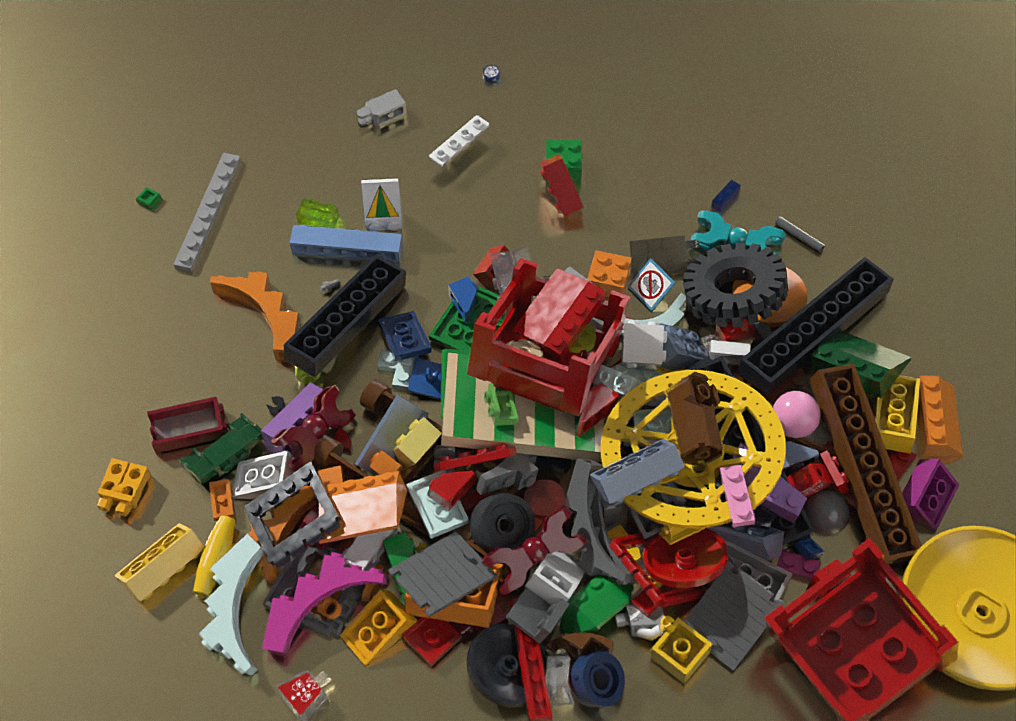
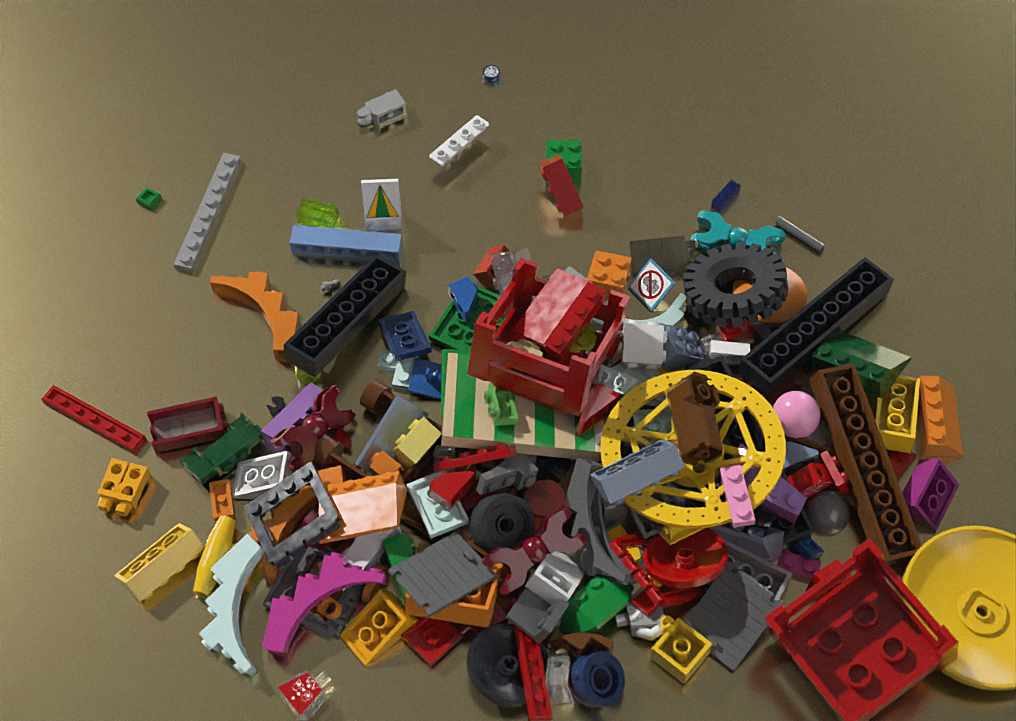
none -> red tile [41,385,147,454]

